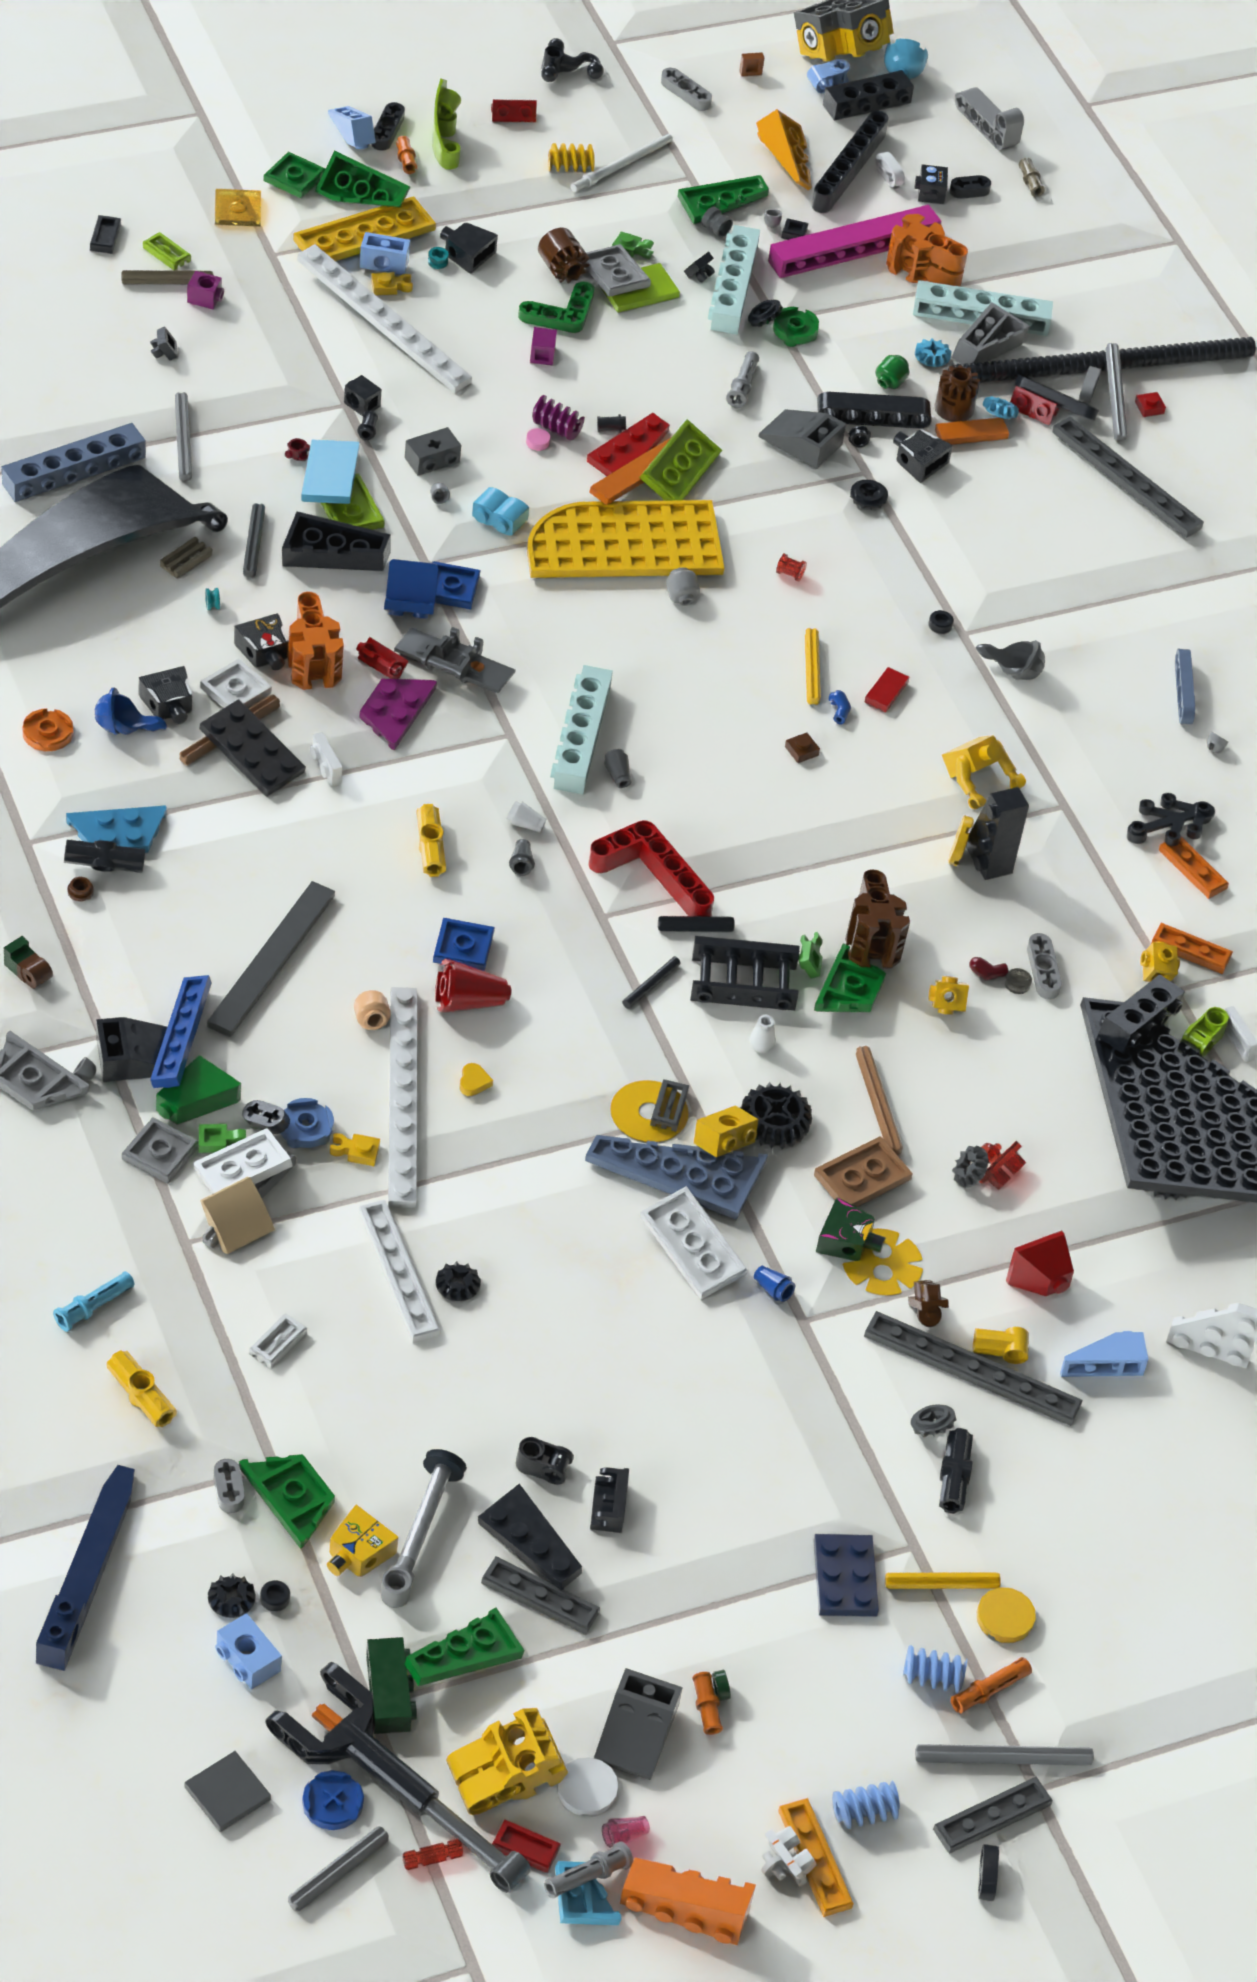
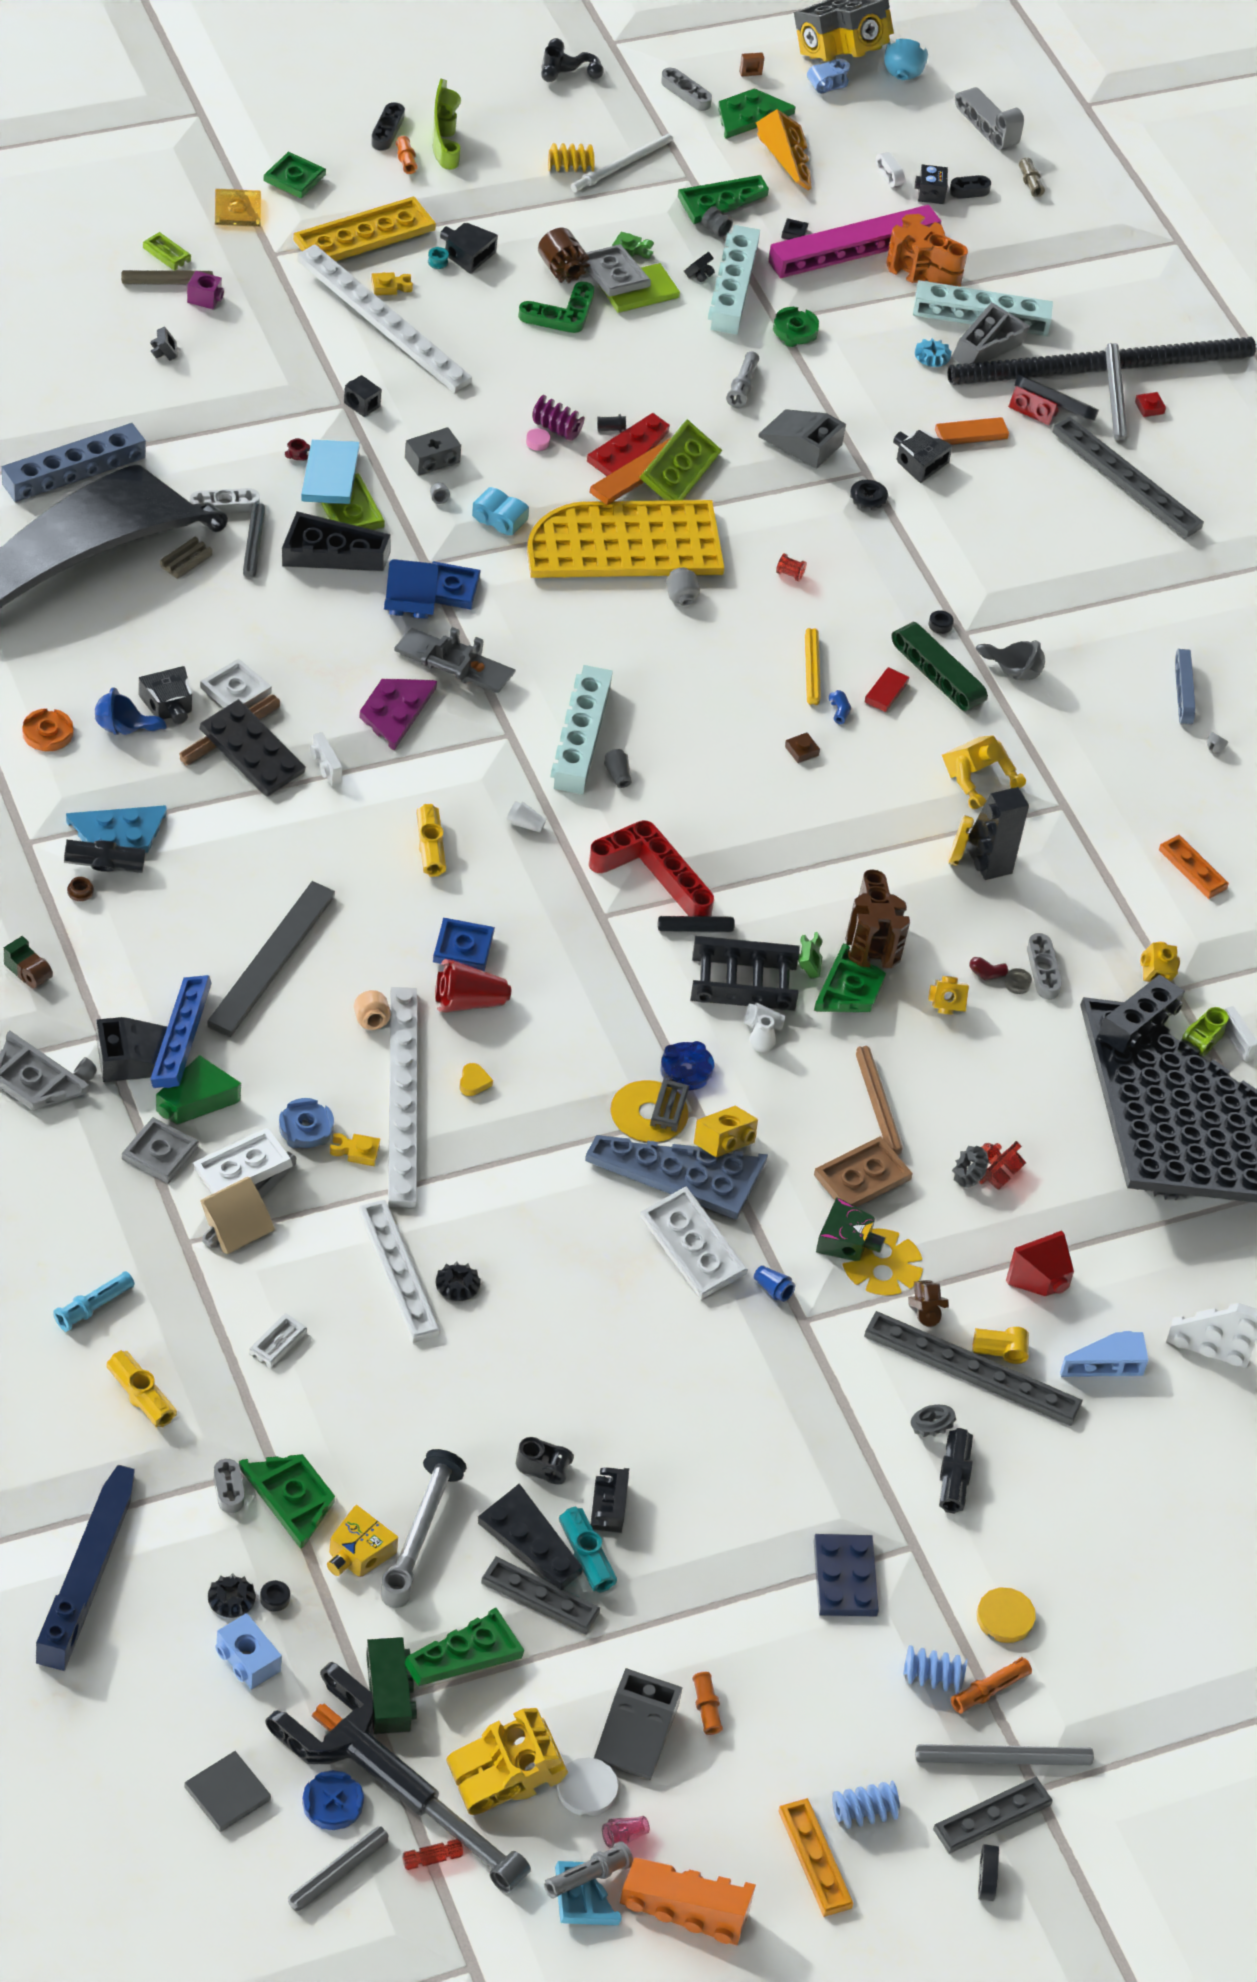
black tile [90,215,121,254] -> none
light grey axle [175,392,192,481] -> none
bright green plate [199,1124,246,1153] -> none
teal bush [205,588,220,610] -> none
torso [234,613,288,671] -> none
black beam [242,1100,290,1134] -> none
orange connector [288,592,344,690] -> none
green wedge [315,150,411,208] -> none
light blue slope [328,106,376,149] -> none
red hinge [356,637,409,679] -> none
black pin [357,411,378,440] -> none
light blue brick [360,232,410,275] -> none
red hinge [491,99,537,122] -> none
red tile [492,1819,561,1874] -> none
dark grey cone [509,839,535,876] -> none
magenta brick [530,327,557,366] -> none
black bar [622,956,681,1009] -> none
dark green tile [712,1669,731,1701] -> none
black gear [740,1082,812,1150] -> none
black gear [748,300,783,327] -> none
white hips [761,1826,817,1887] -> none
light grey hinge [764,209,782,228] -> none
black beam [812,111,889,213] -> none
black beam [817,391,932,429] -> none
black brick [823,70,914,121] -> none
black plate [848,426,871,448] -> none
green head [875,355,910,389] -> none
yellow axle [885,1572,1001,1589] -> none
reddish brown gear [935,365,980,422] -> none
medium azure gear [983,396,1019,419] -> none
light grey beam [1079,366,1101,404] -> none
black plant [1126,793,1215,846] -> none
orange tile [1151,923,1233,974] -> none
none -> white beam [190,488,260,513]
none -> teal piece [559,1506,617,1593]
none -> clear blue plate [660,1041,714,1091]
none -> green wing [718,88,796,139]
none -> white cone [744,1003,785,1031]
none -> dark green beam [891,622,988,712]

